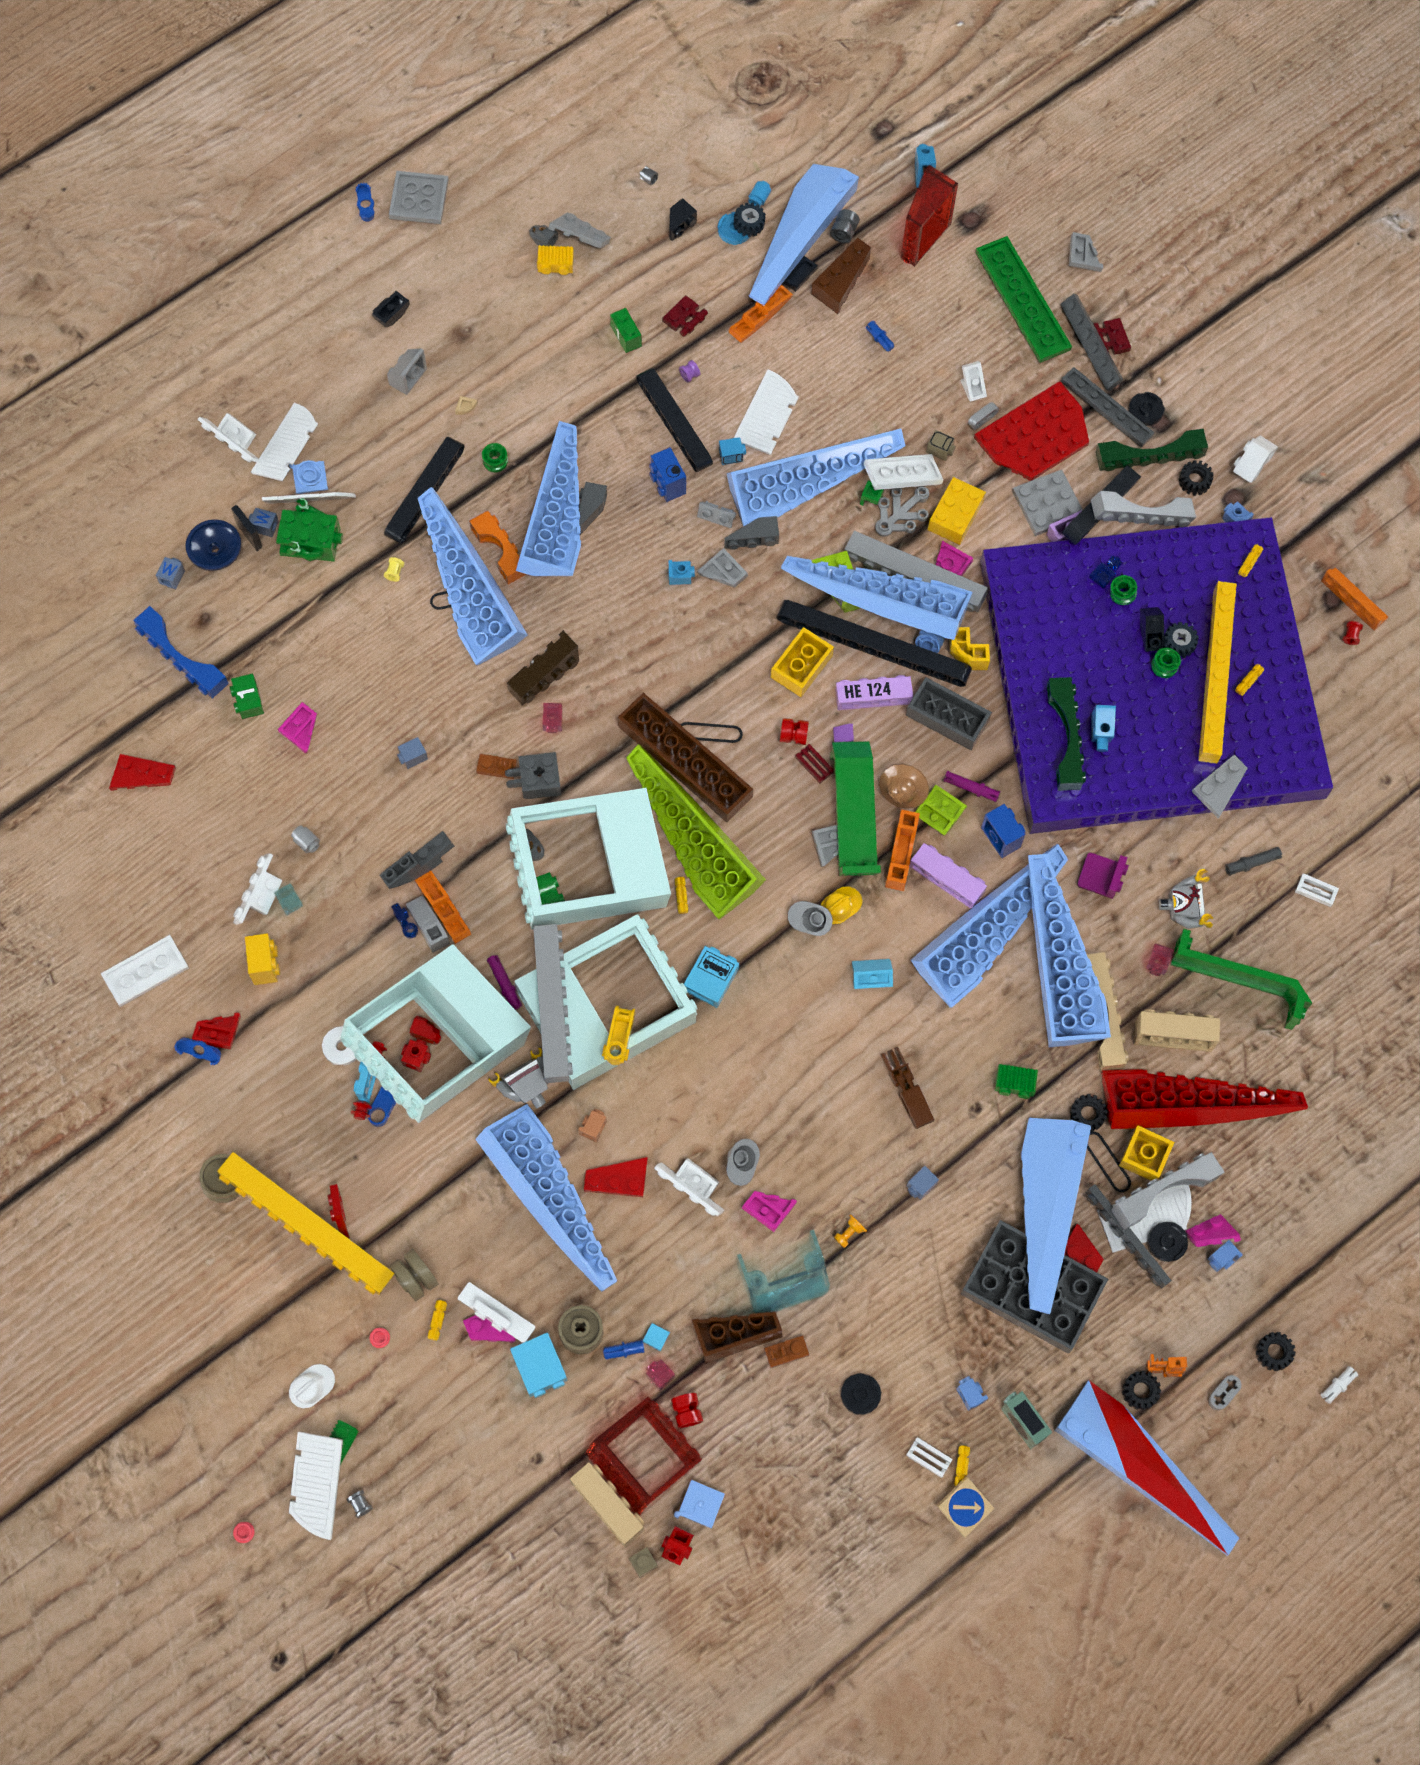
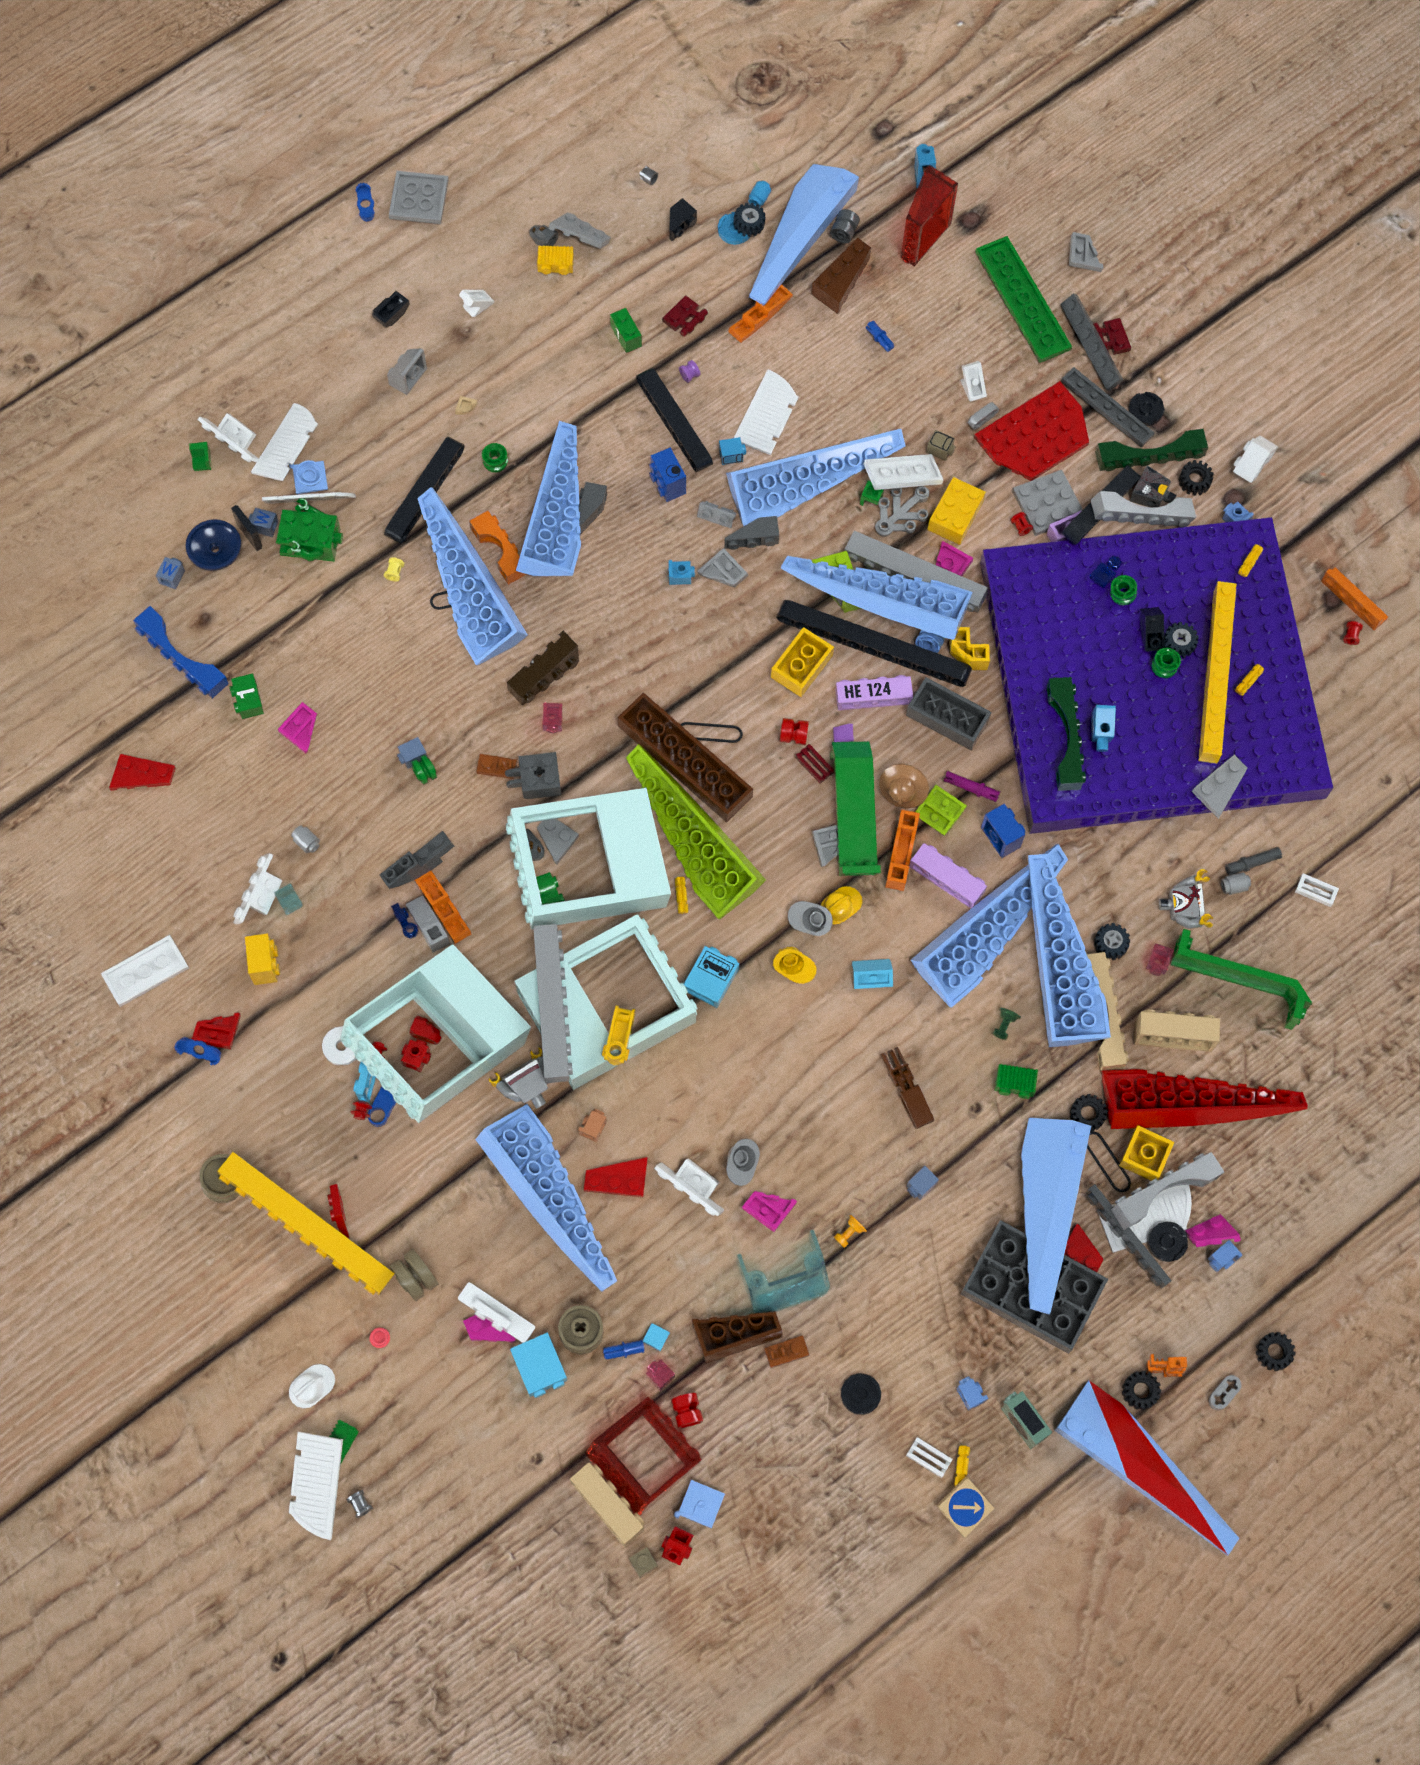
coral plate [233,1522,255,1543] -> none
yellow axle [427,1300,447,1341] -> none
magenta pin [487,955,522,1010] -> none
black tile [783,256,818,292] -> none
magenta bracket [1077,853,1129,899] -> none
white pin [1320,1366,1358,1404] -> none
none -> green panel [189,442,211,471]
none -> green wheel [411,755,437,785]
none -> white slope [459,290,495,317]
none -> light grey wing [537,819,579,864]
none -> yellow piece [773,947,817,984]
none -> clear green piece [992,1007,1021,1041]
none -> red bush [1010,512,1033,536]
none -> black wheel [1094,923,1130,960]
none -> dark grey torso [1130,466,1177,508]
none -> light grey brick [1221,872,1251,895]

